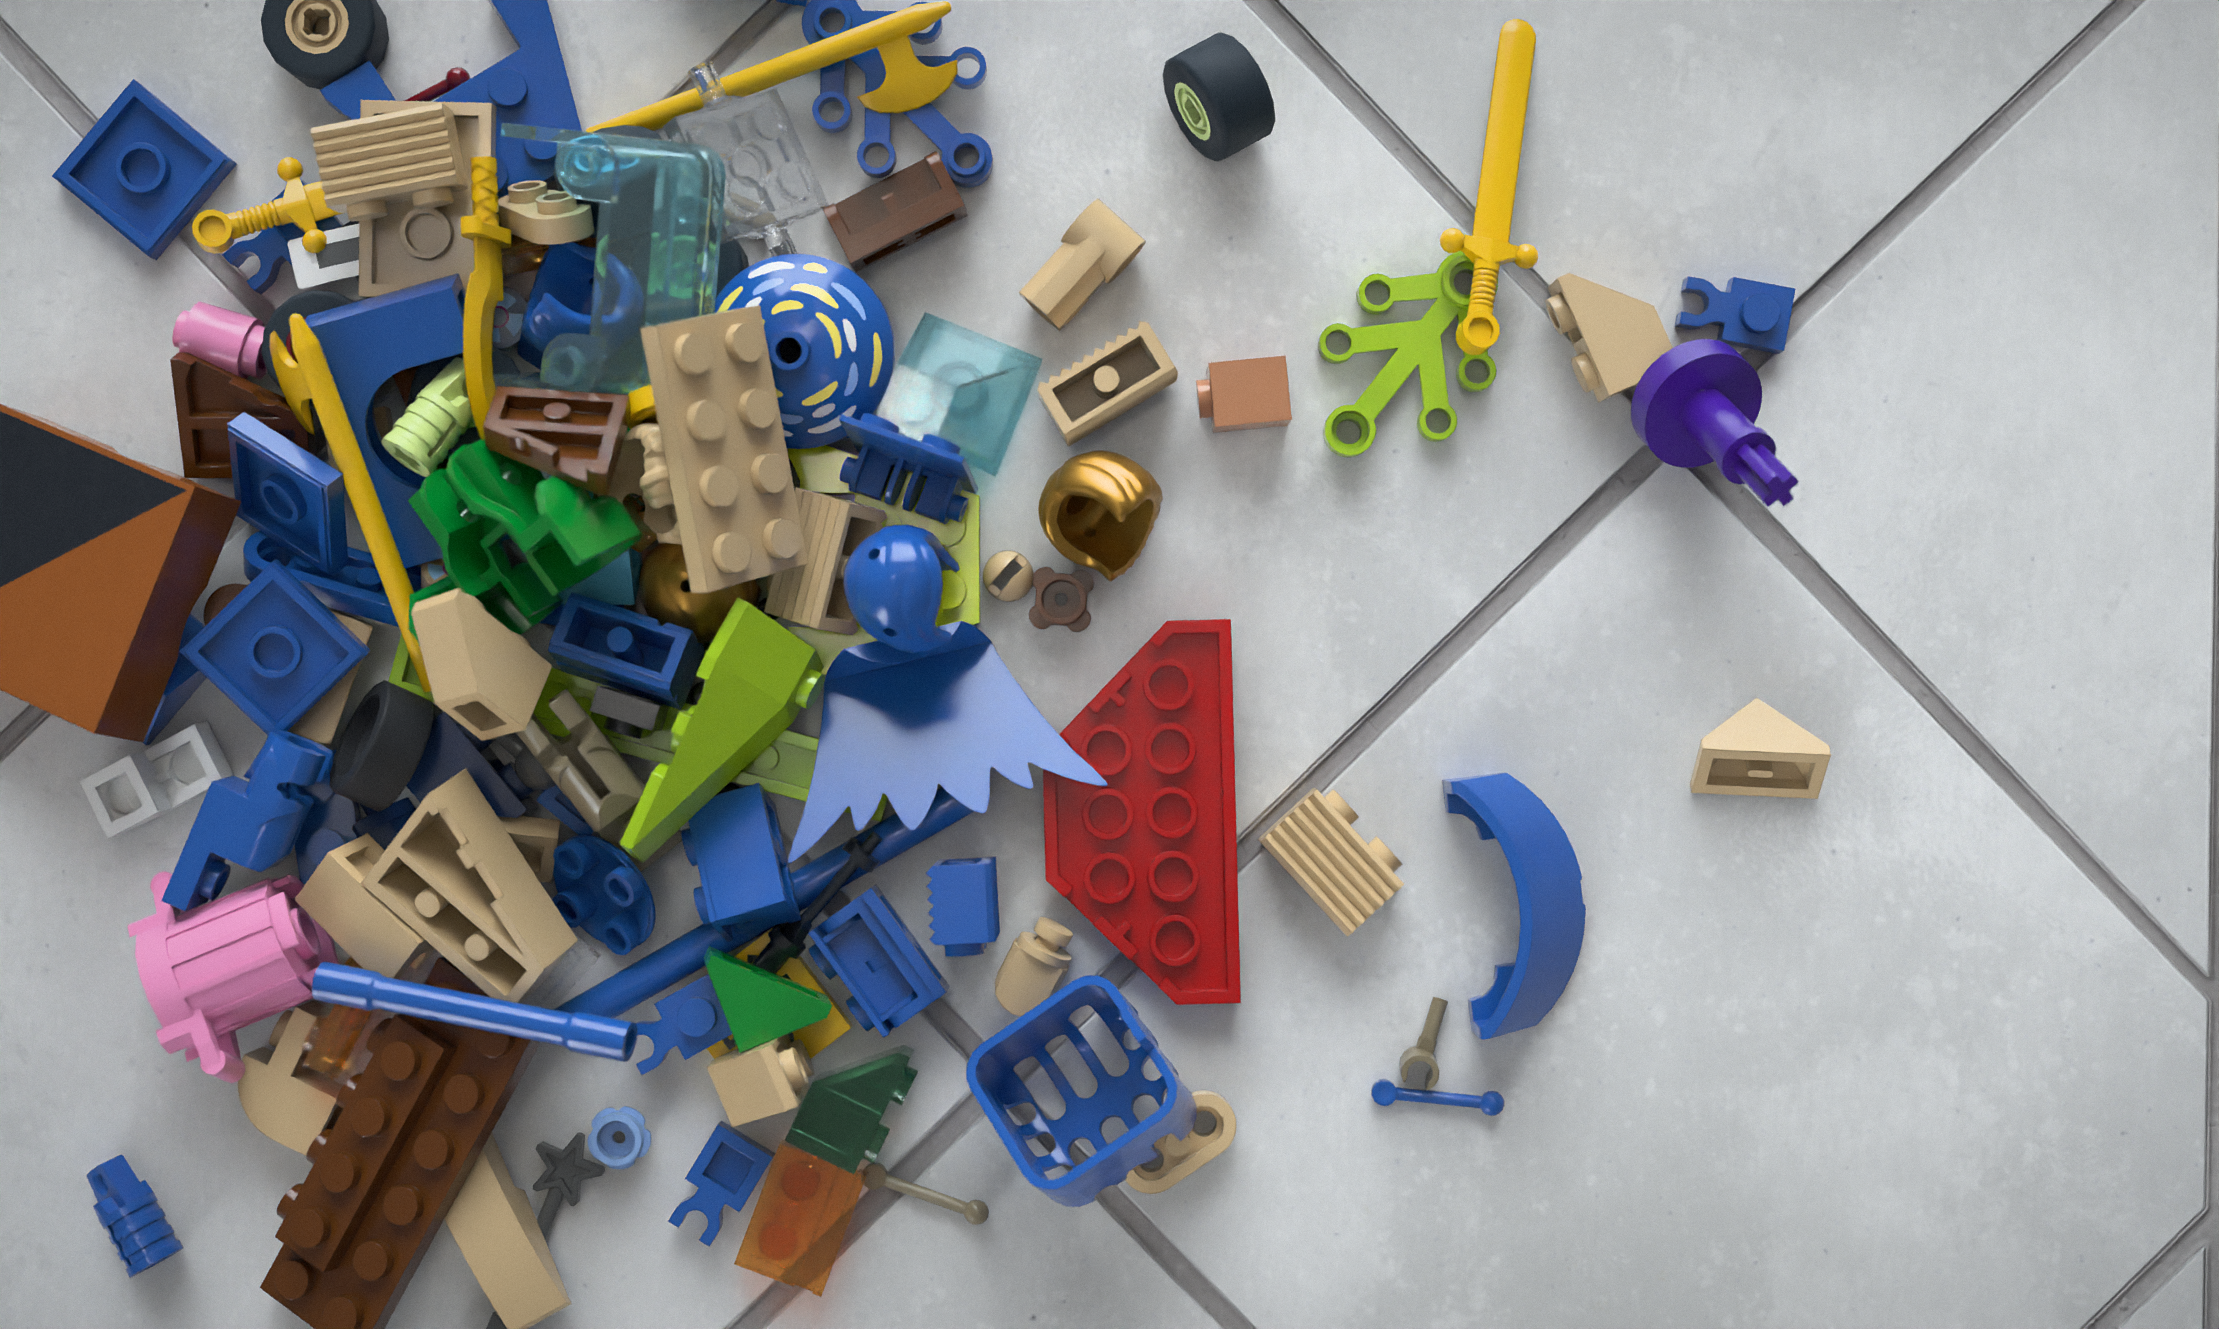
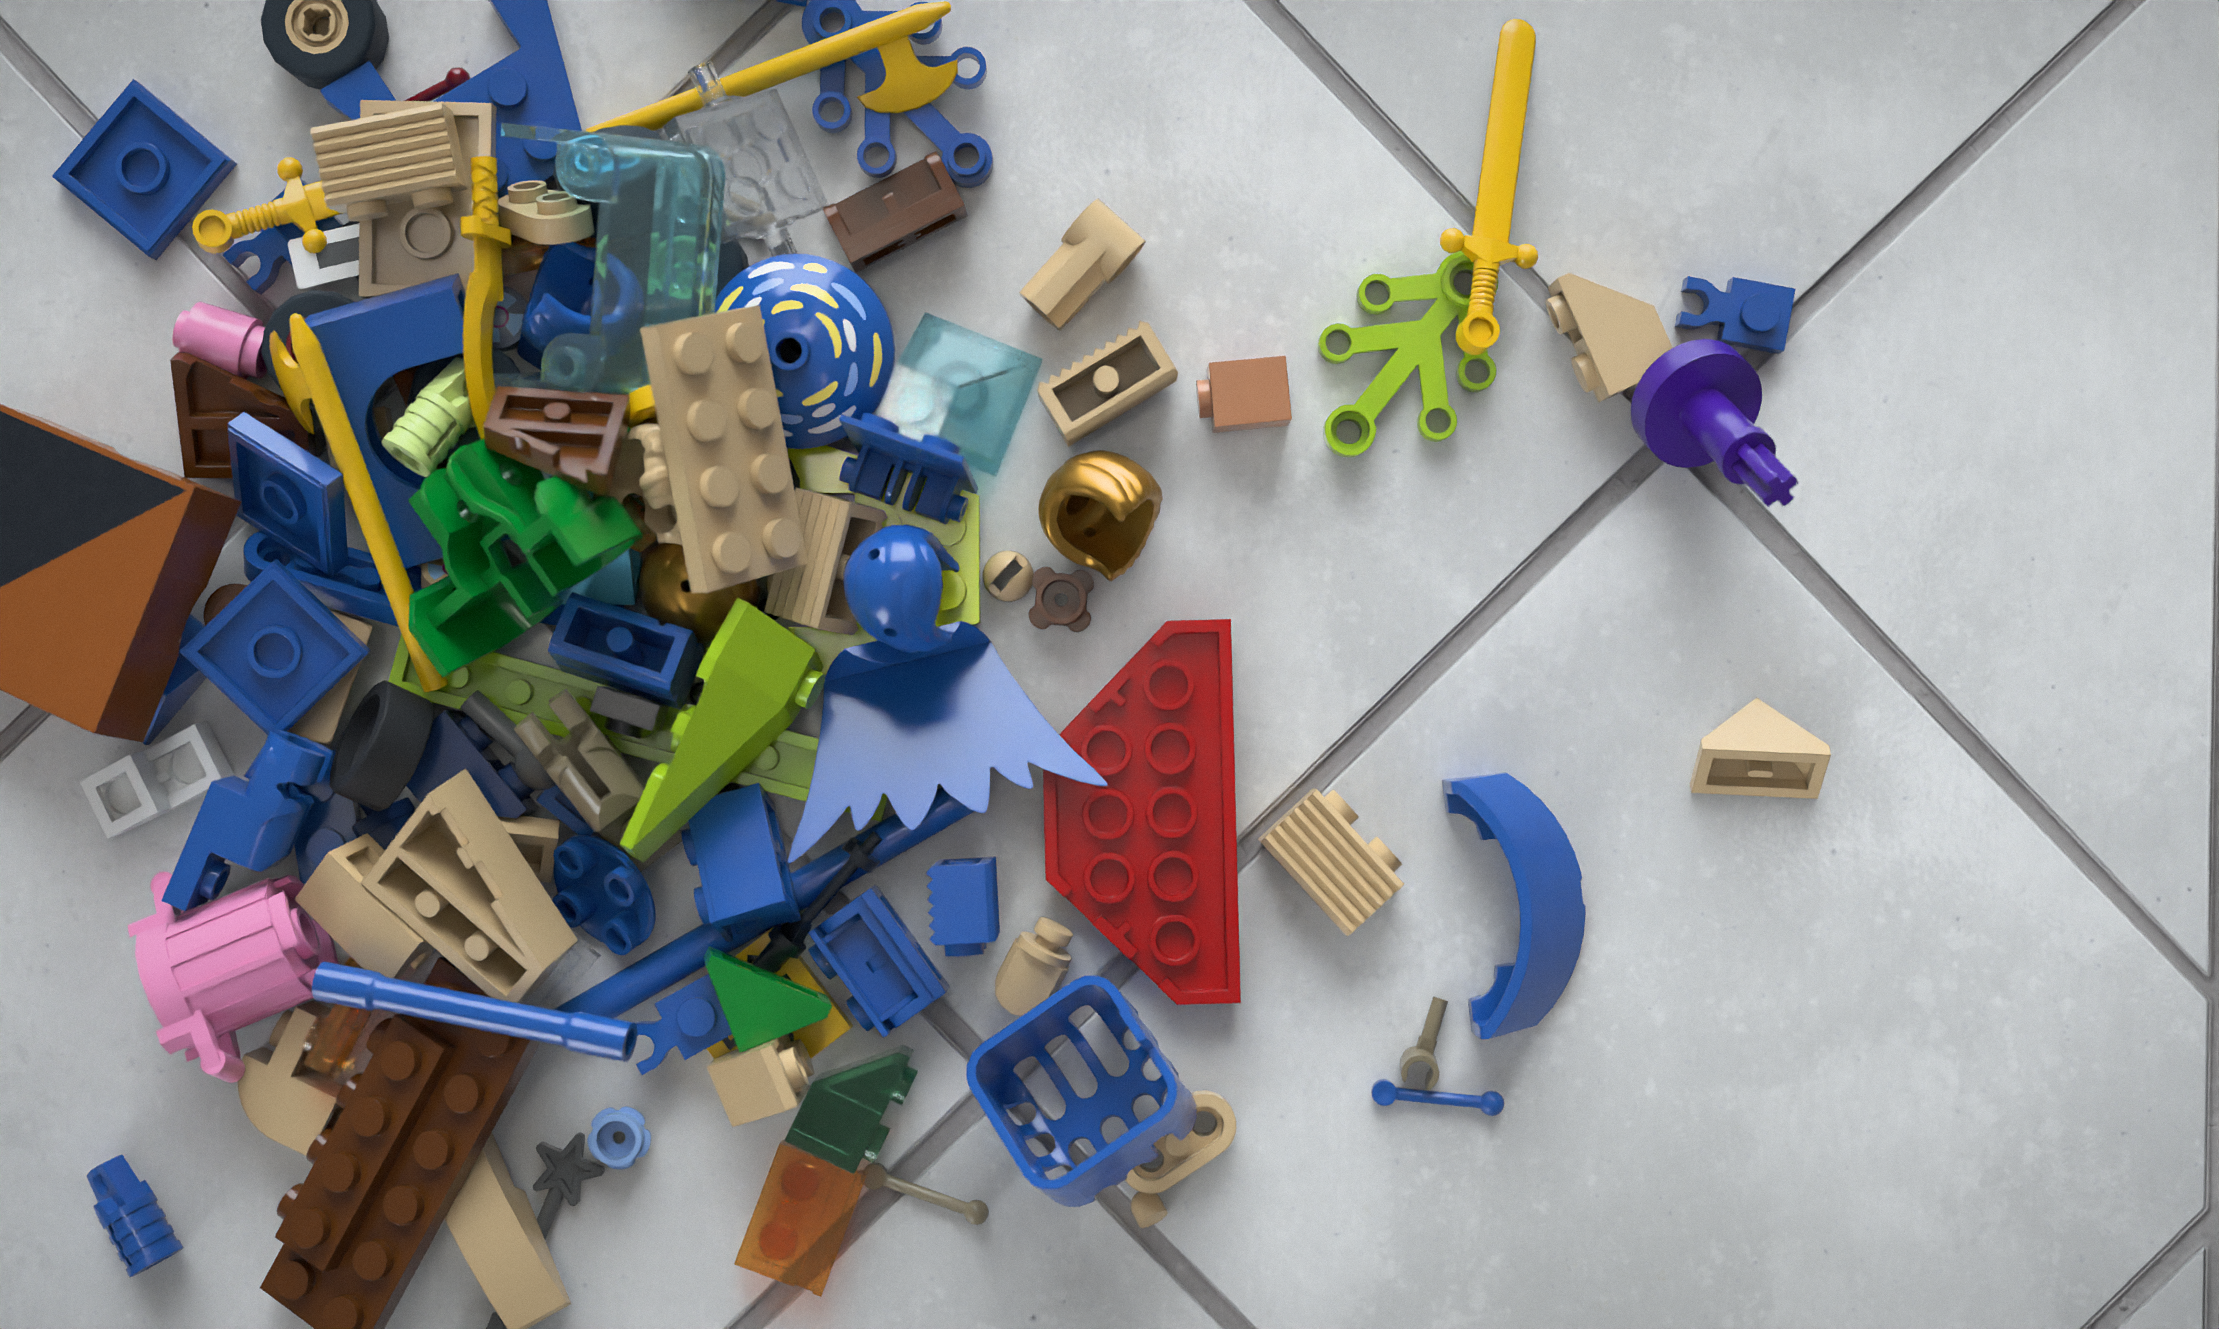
tan slope [411,589,552,741] -> none
blue plate [668,1120,776,1247] -> none
black wheel [1162,32,1275,162] -> none
none -> tan piece [1131,1192,1168,1228]

